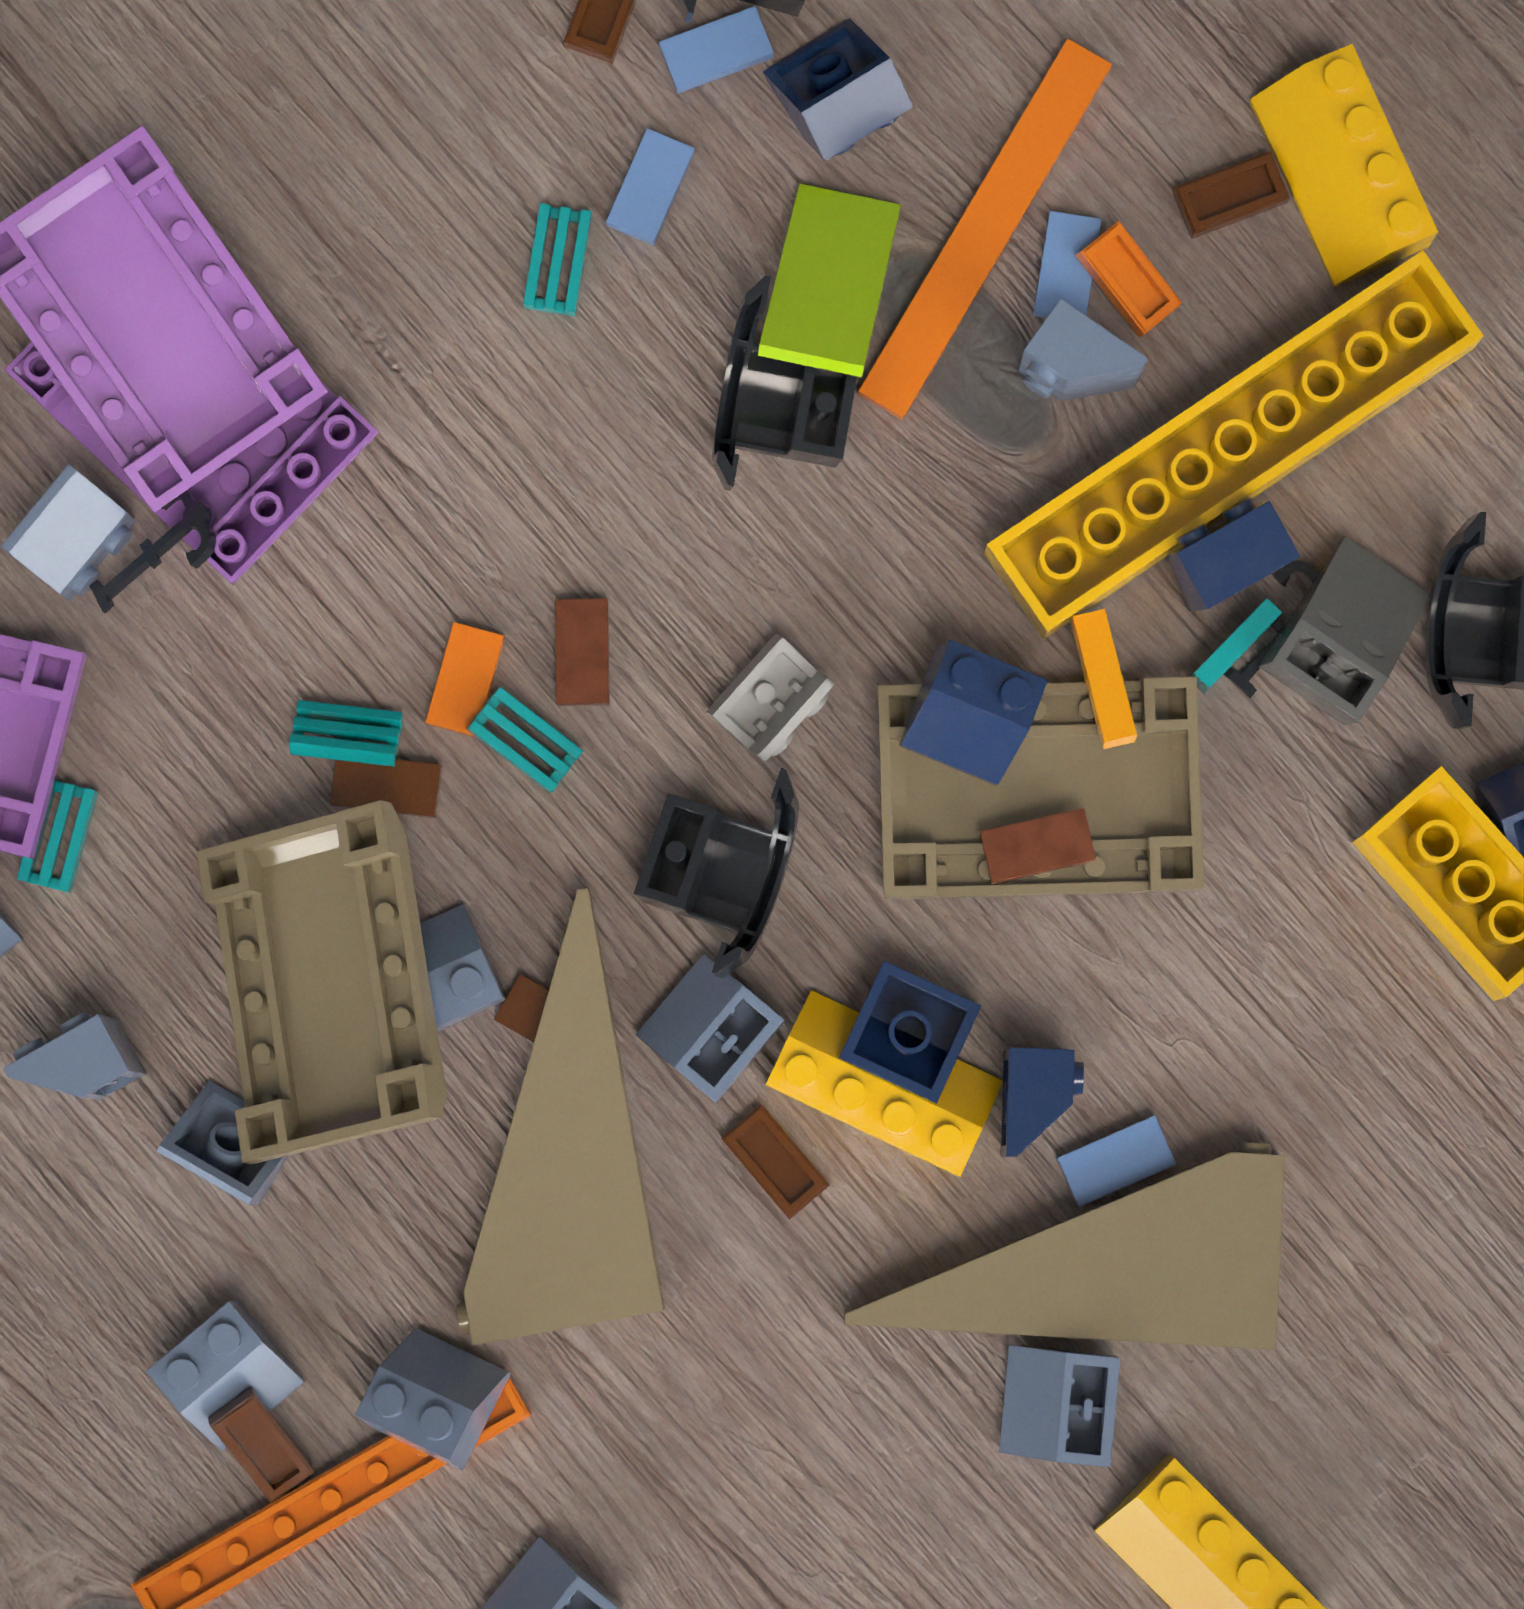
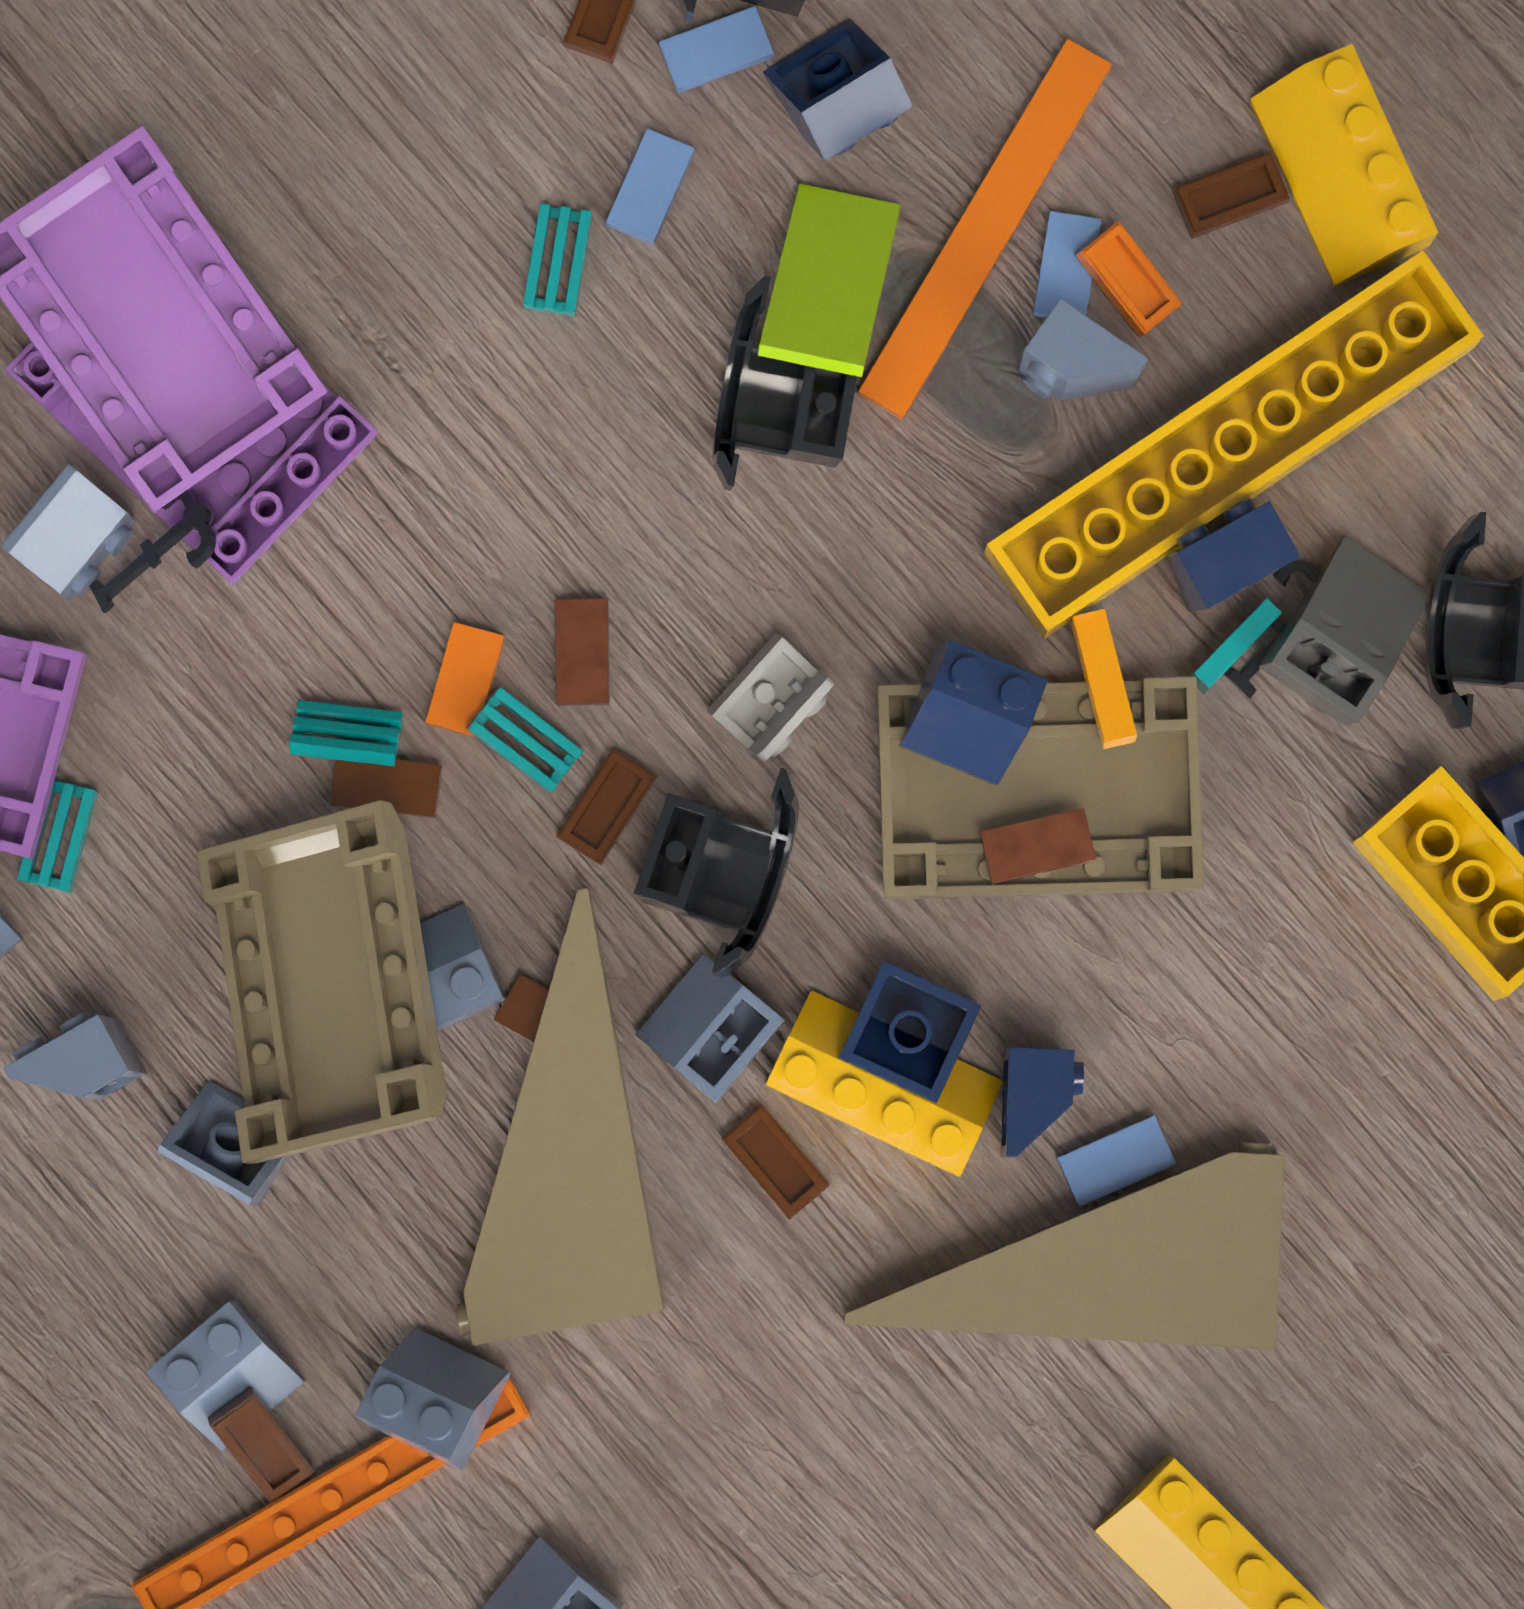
sand blue slope [999,1345,1120,1467] -> none
none -> reddish brown tile [556,748,658,866]

